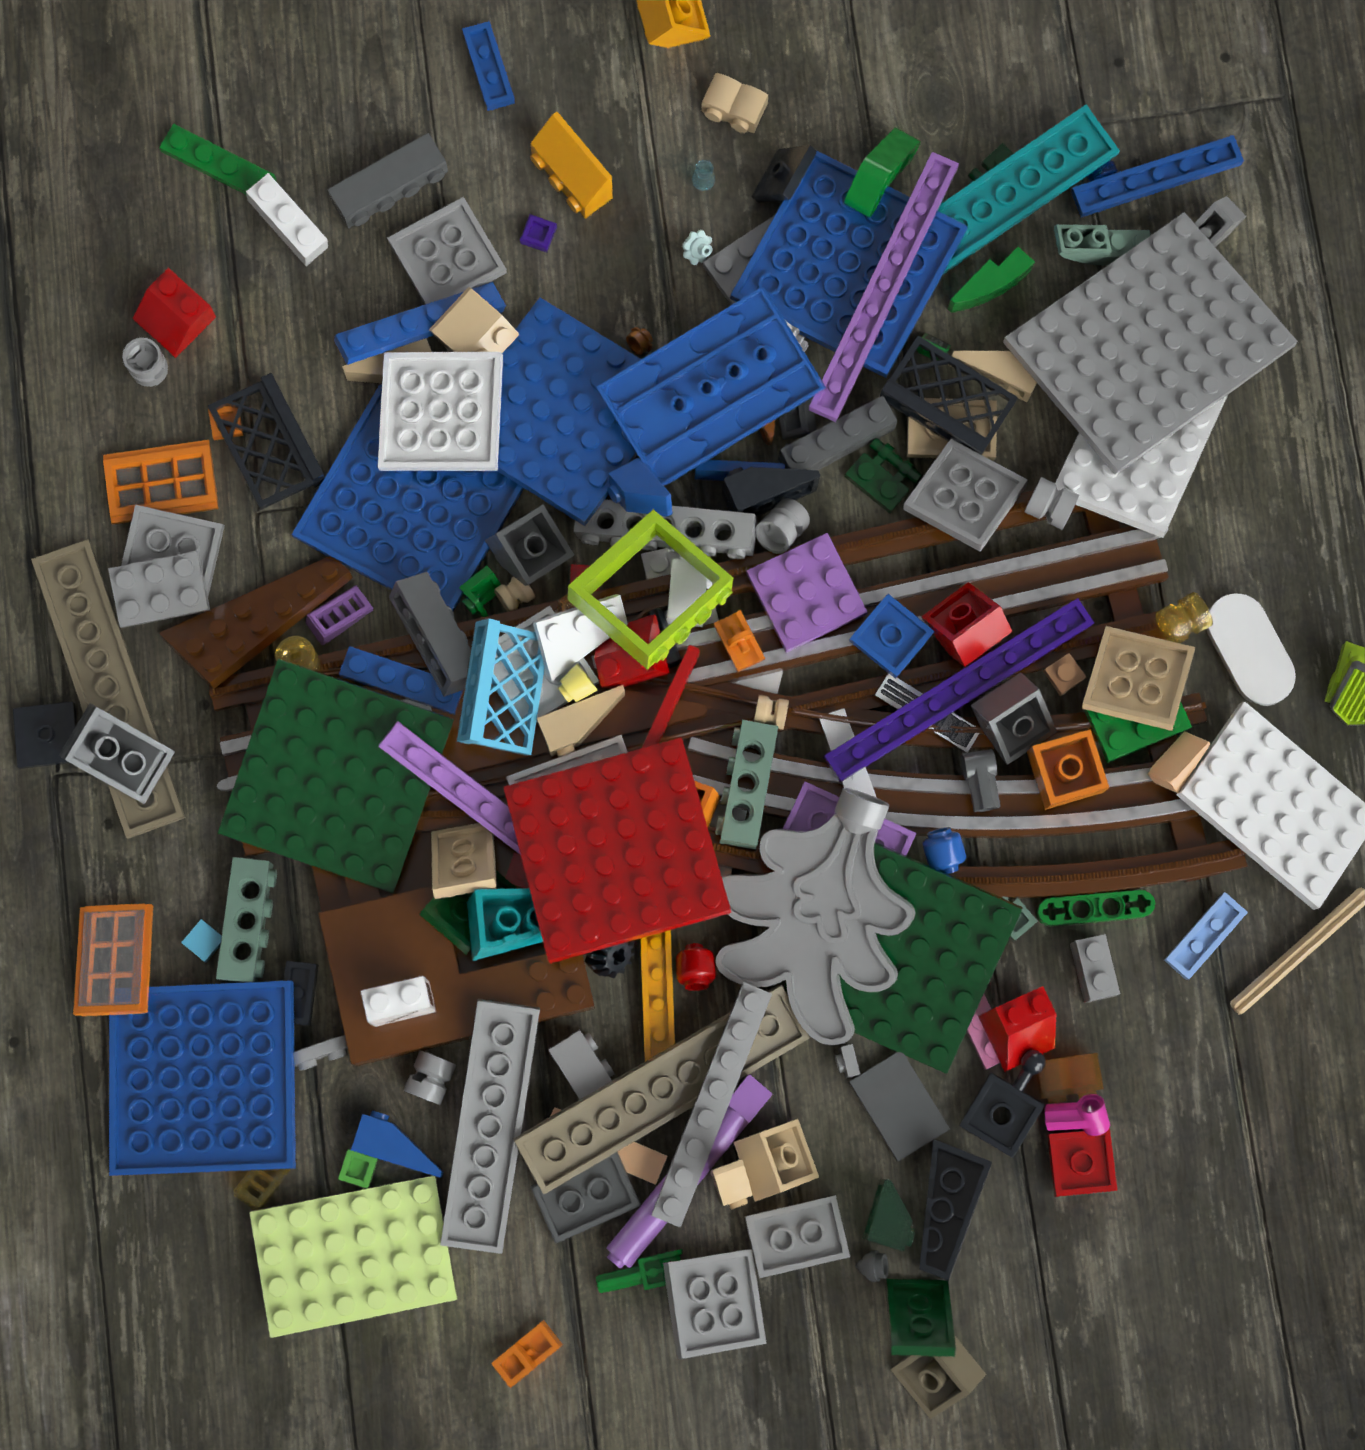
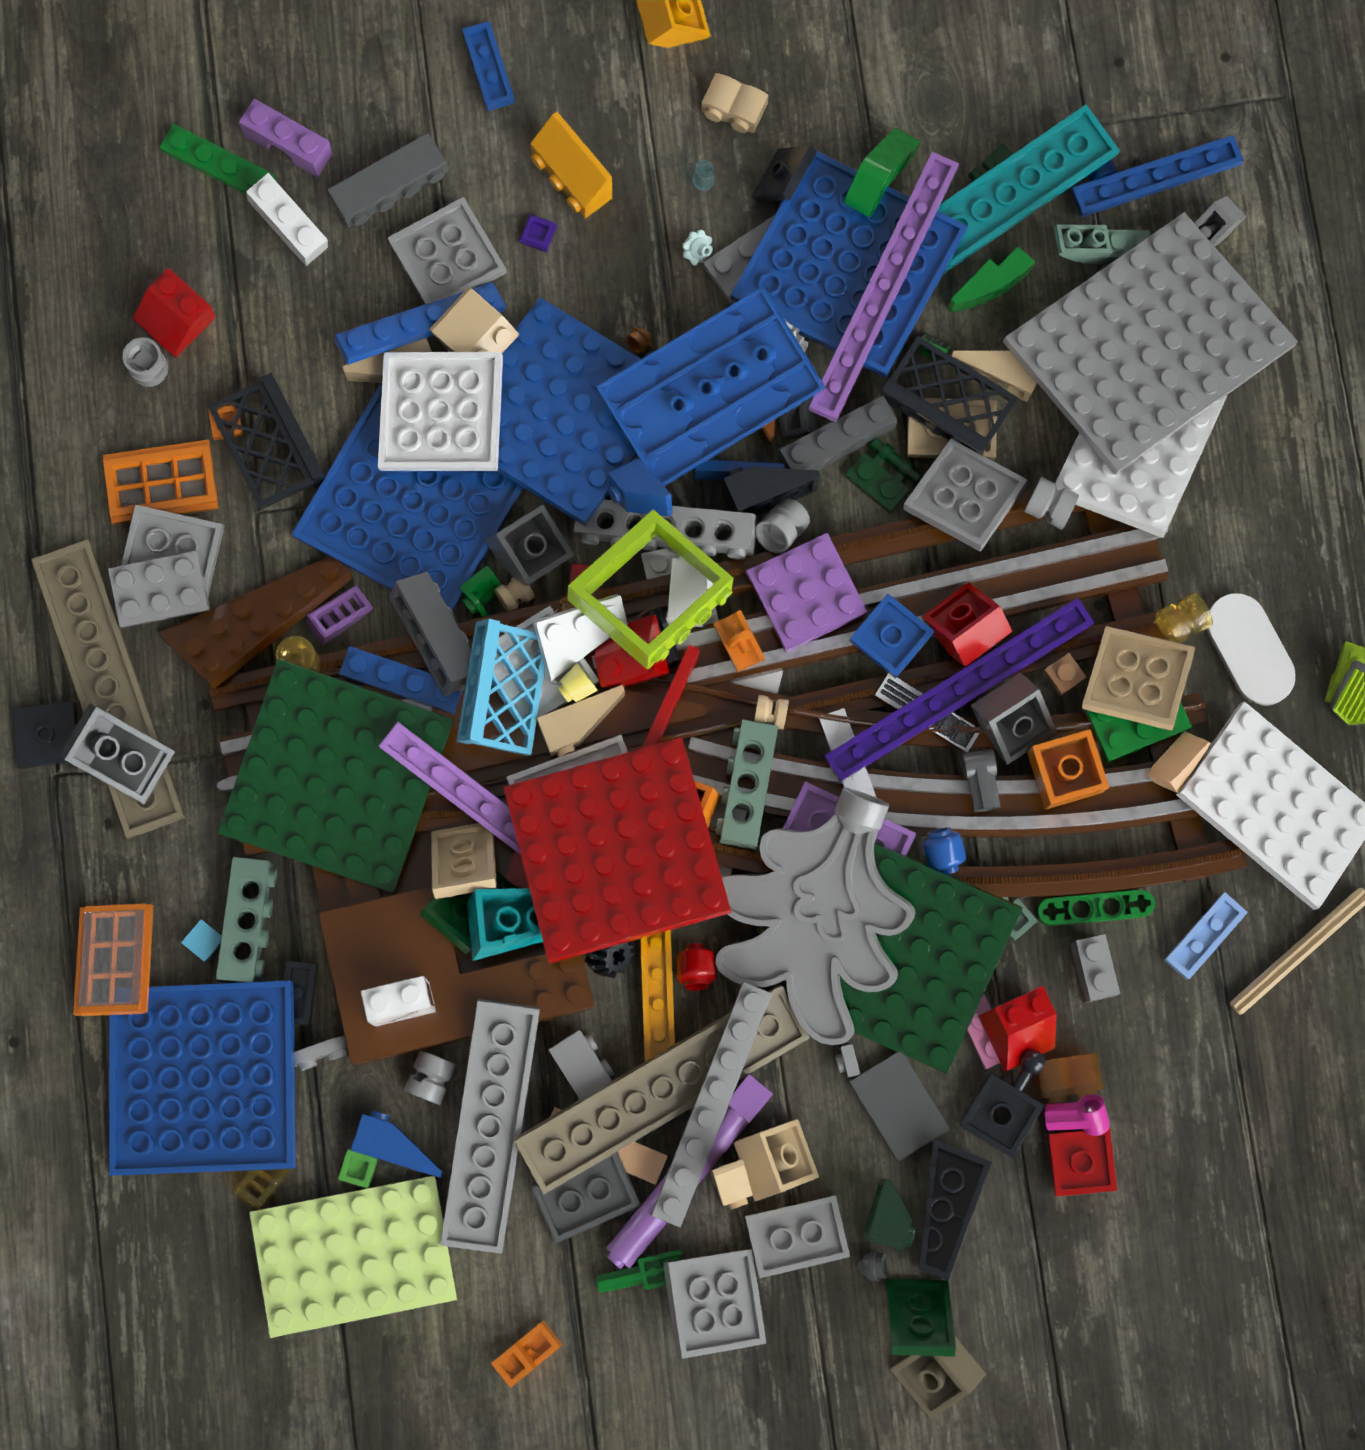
none -> medium lavender arch [239,99,333,178]

